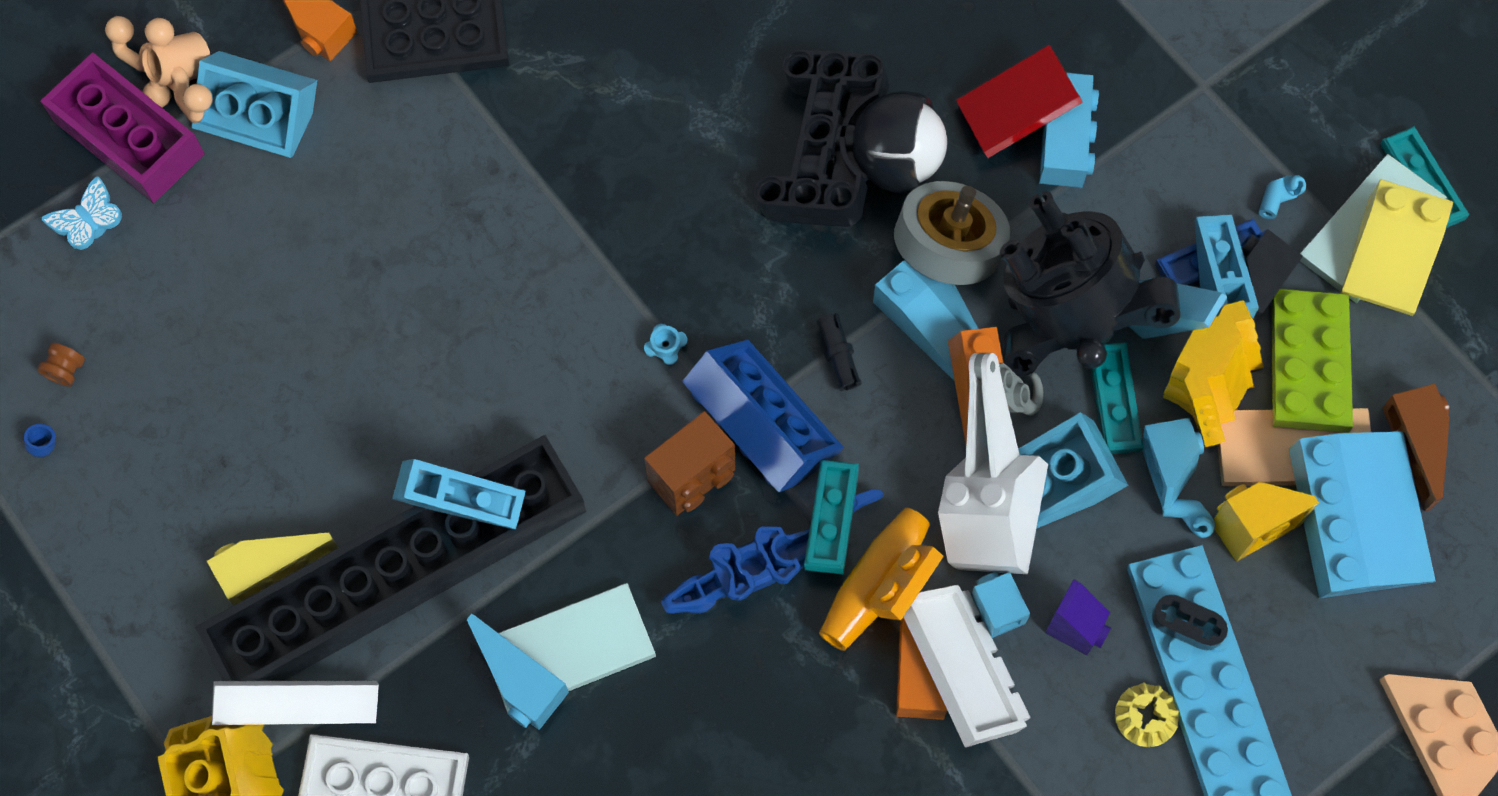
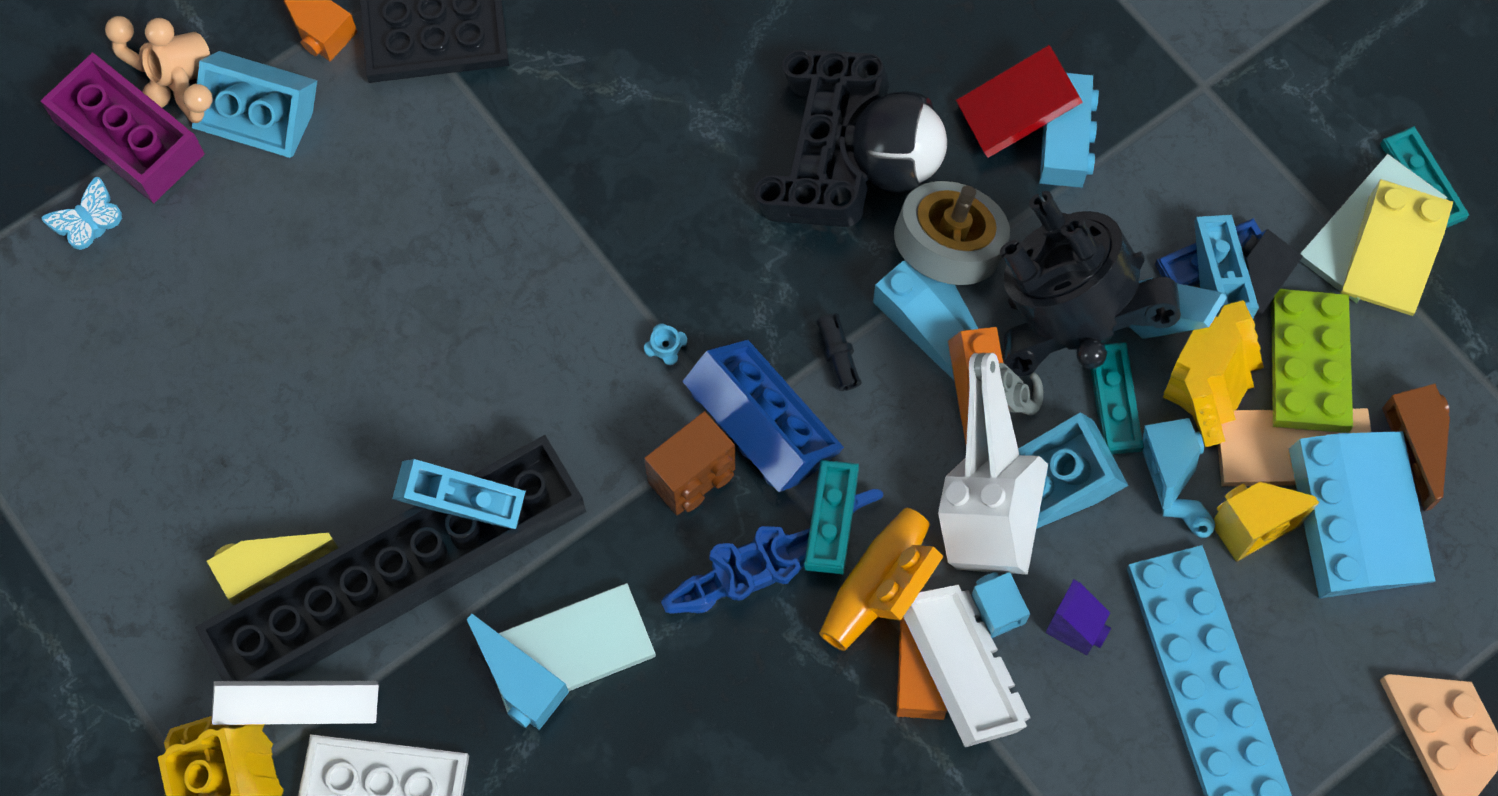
blue hinge [24,424,56,458] -> none
dark orange wheel [37,343,85,387] -> none
light yellow gear [1115,682,1179,747] -> none
black beam [1152,595,1228,651] -> none
medium azure arm [1258,175,1306,219] -> none

